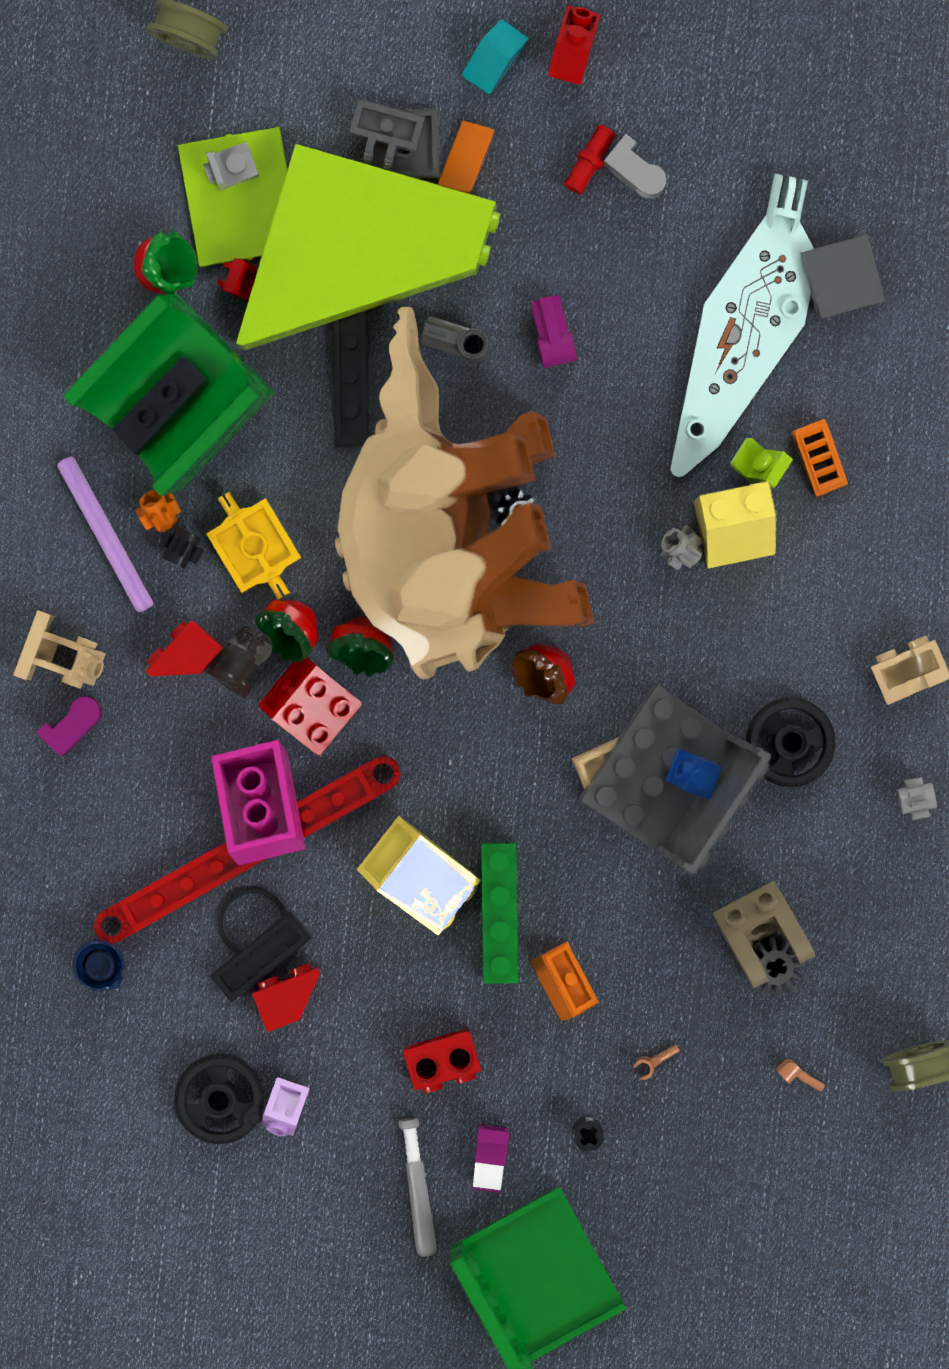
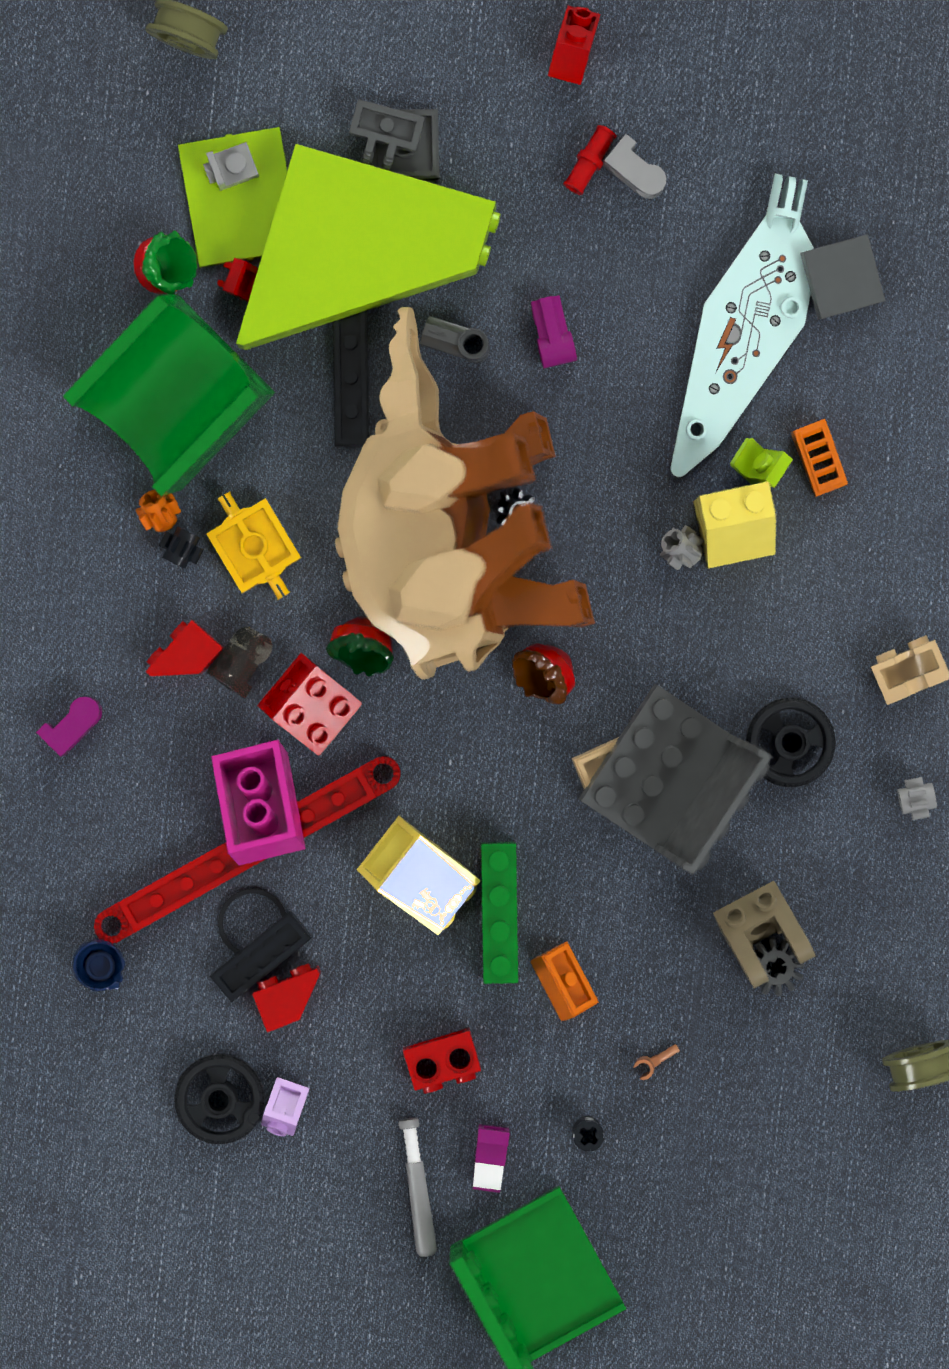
tan tile [13,610,106,689] -> none
lavender axle [57,456,153,612] -> none
black plate [112,355,210,455] -> none
dark green hair [255,600,318,663] -> none
orange slope [438,120,495,194] -> none
teal slope [461,19,529,96] -> none
blue brick [665,748,722,800] -> none
nougat hand [776,1059,825,1092] -> none

